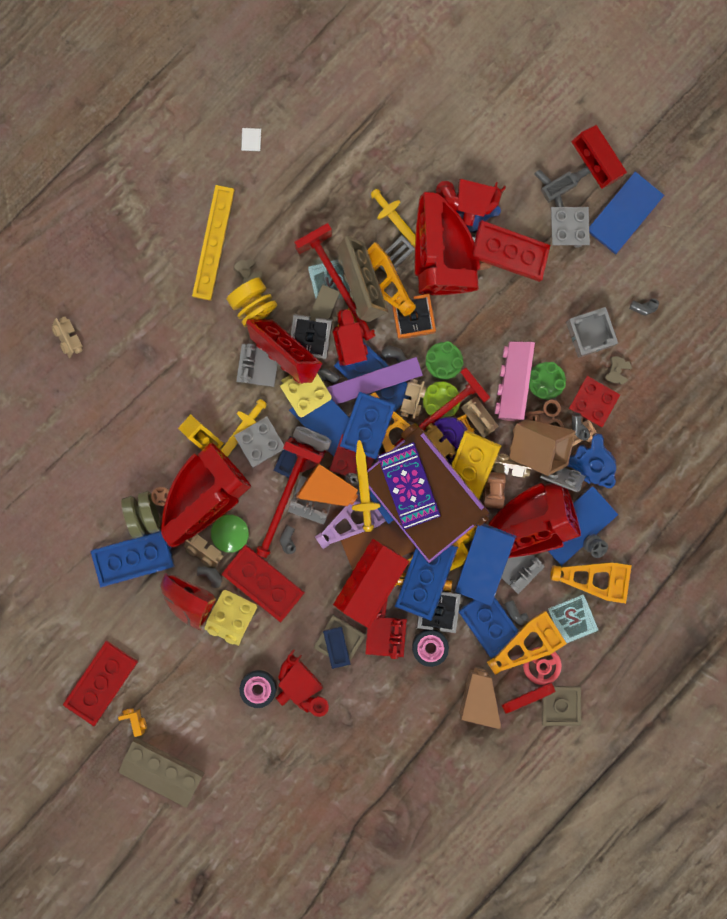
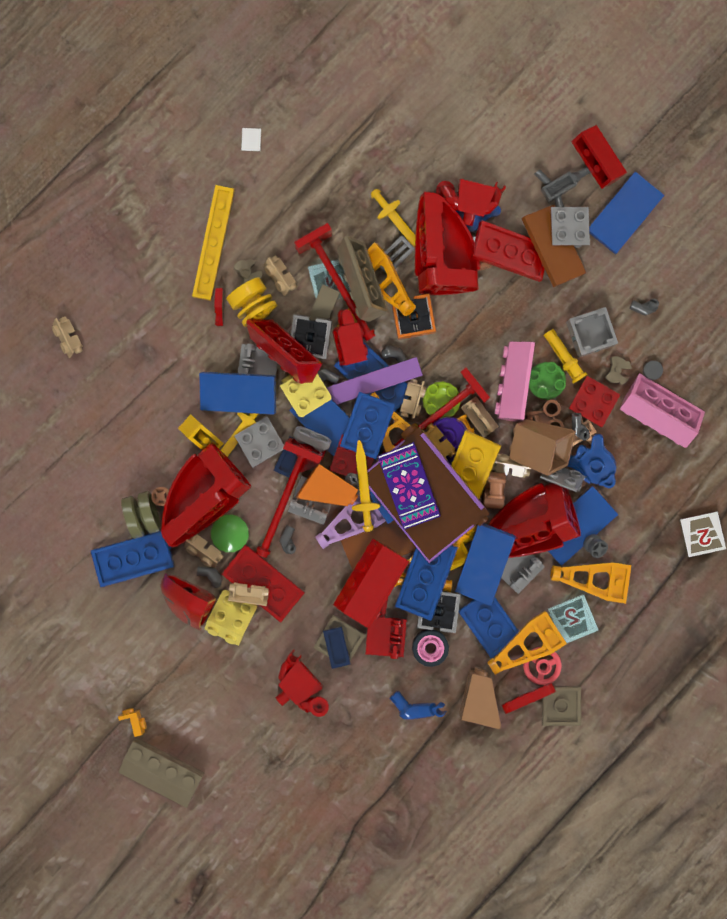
red tile [63,640,138,726] -> none
wheel [239,670,277,708] -> none
bright green dish [426,341,463,379] -> none
dark grey arm [505,600,530,625] -> none
none -> blue tile [199,372,276,415]
none -> red tile [214,288,225,326]
none -> tan hinge [228,582,269,606]
none -> tan hinge [263,255,297,296]
none -> blue arm [389,691,447,720]
none -> dark orange tile [521,204,586,288]
none -> yellow pin [543,329,588,384]
none -> bright pink slope [620,373,705,448]
none -> dark grey tile [643,361,663,380]
none -> tile [679,512,726,557]

